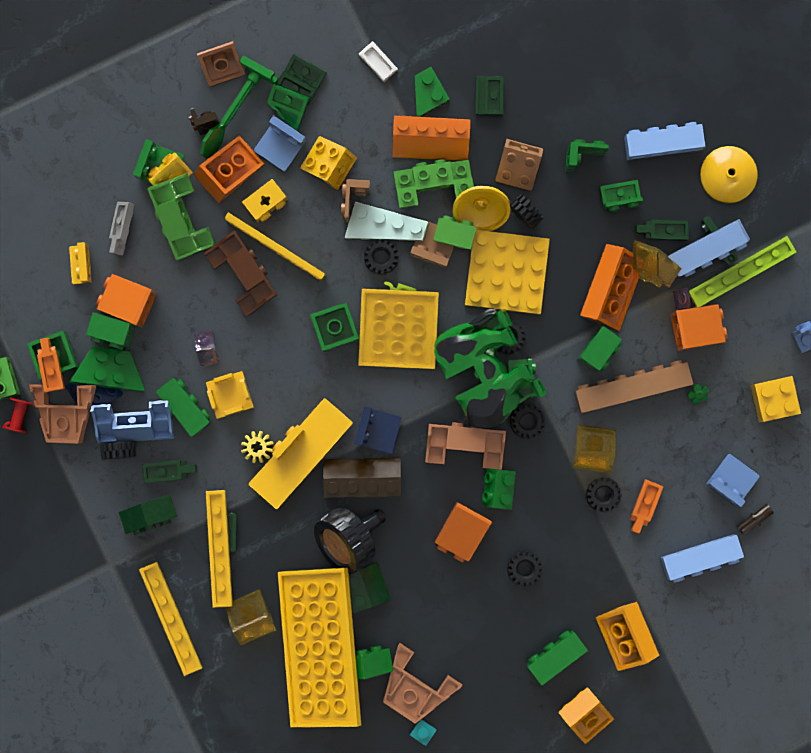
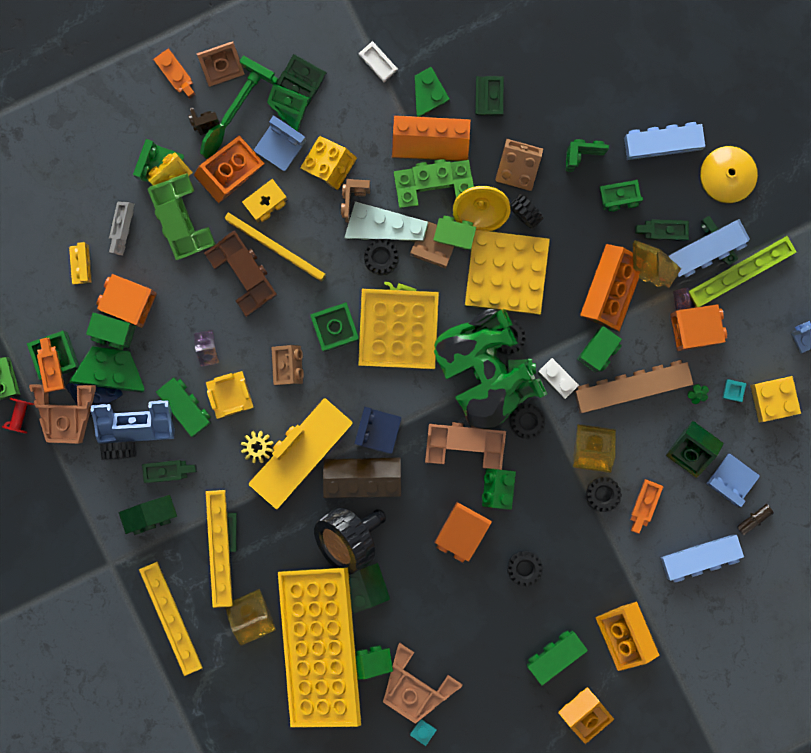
none -> orange hinge [153,48,195,99]
none -> medium nougat bracket [272,345,304,385]
none -> white plate [538,358,579,399]
none -> dark green slope [666,421,724,478]
none -> teal plate [722,379,746,402]

